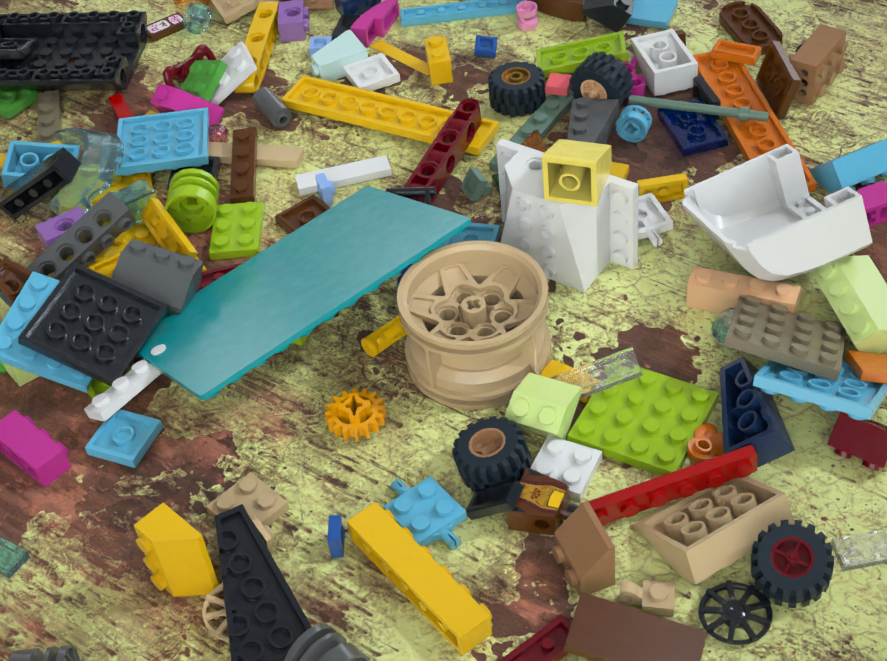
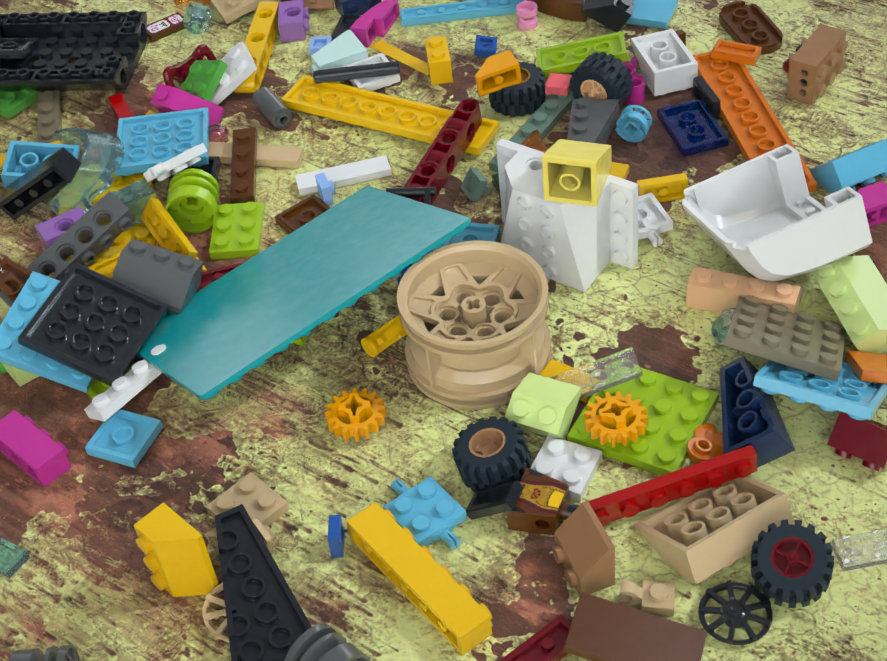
sand green bar [628,95,769,122] -> none
reddish brown tile [756,40,801,119] -> none
none -> white plate [143,143,207,182]
none -> black axle [313,61,400,84]
none -> light orange slope [475,50,522,97]
none -> light orange gear [584,391,648,448]

